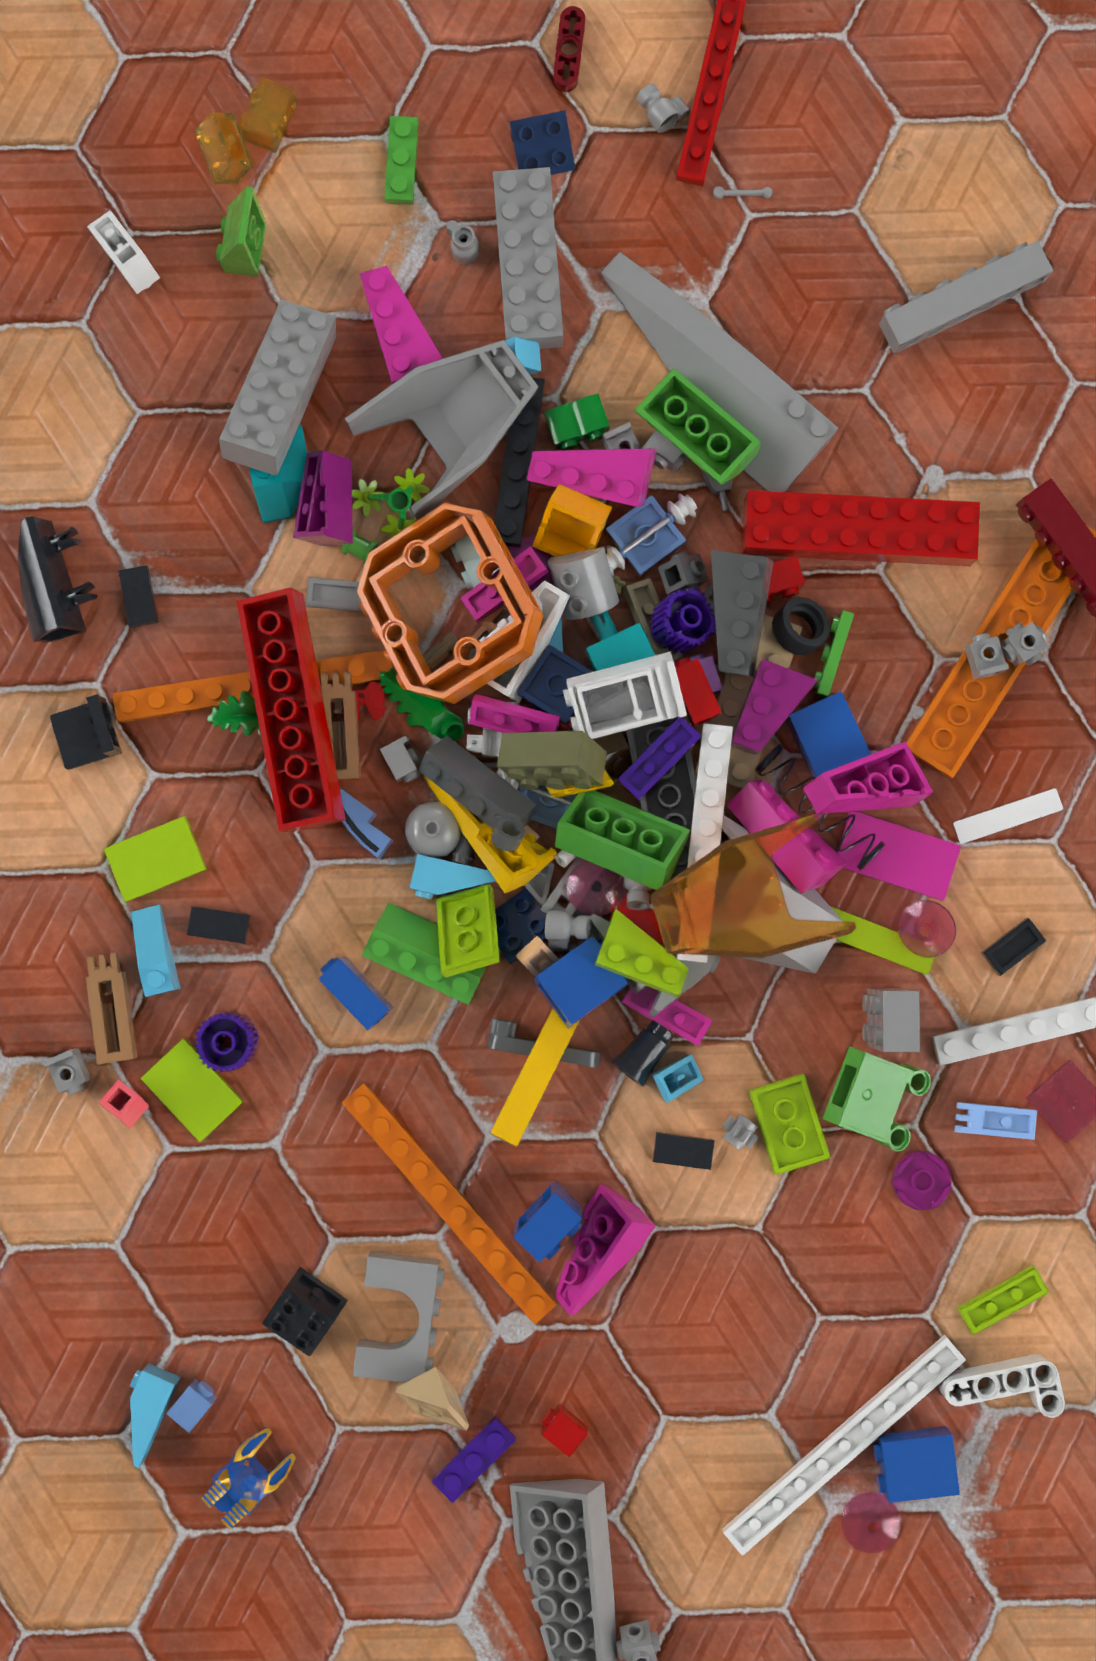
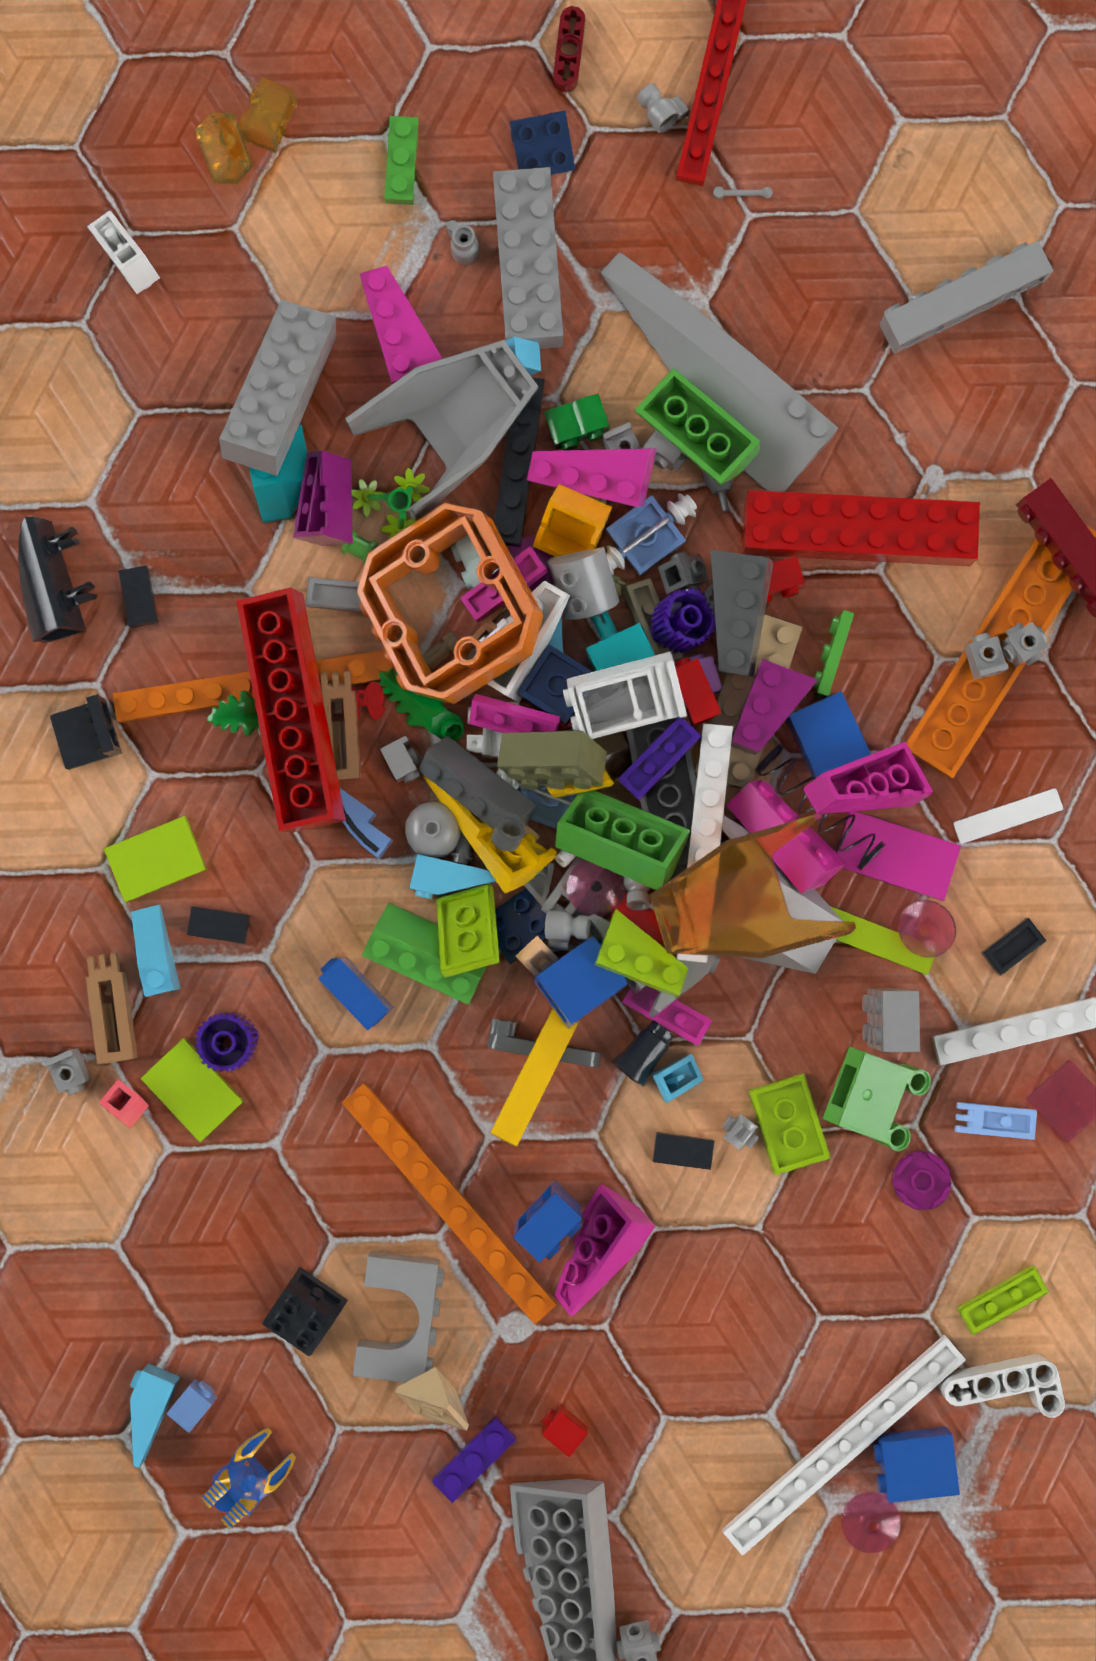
bright green slope [216,186,267,277] -> none
black tyre [772,597,830,656] -> none

